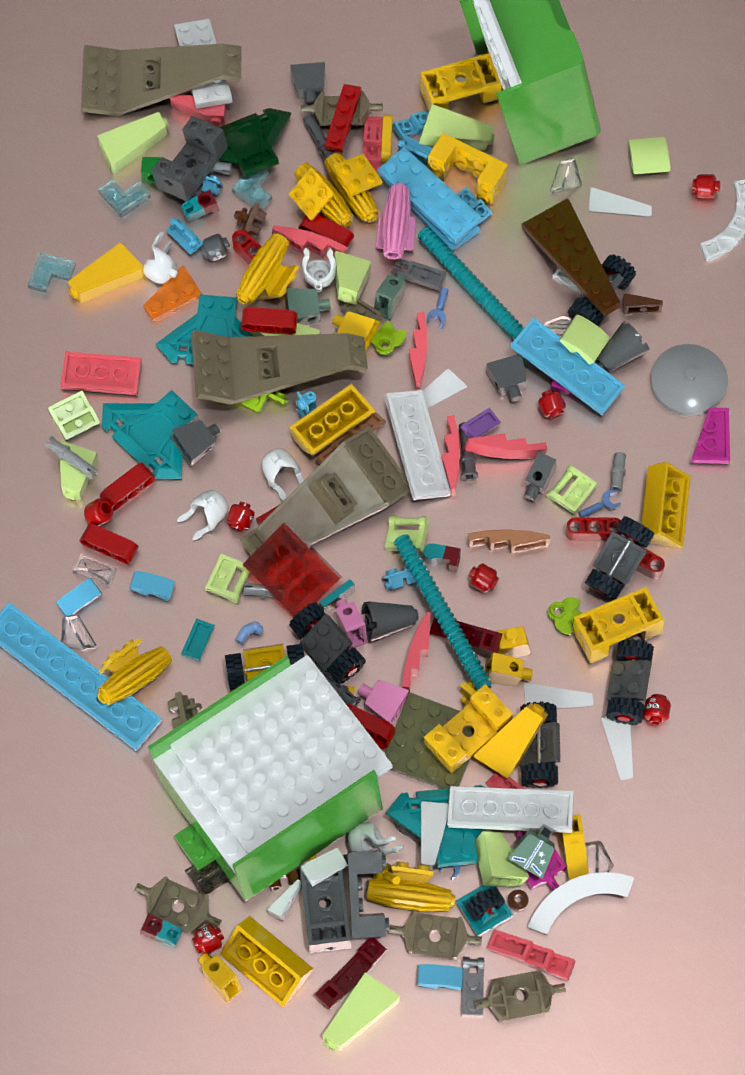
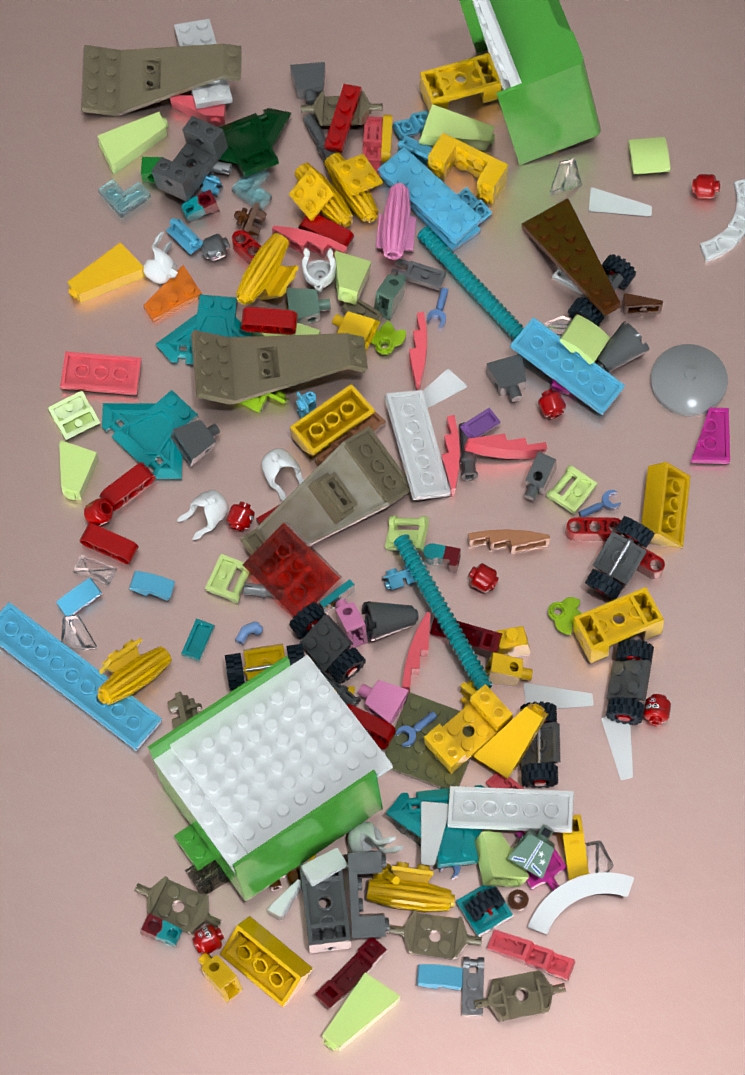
clear light blue plate [28,253,76,293] -> none
light grey pin [45,436,99,480] -> none
light grey pin [610,452,626,492] -> none
none -> medium blue piece [396,711,437,747]

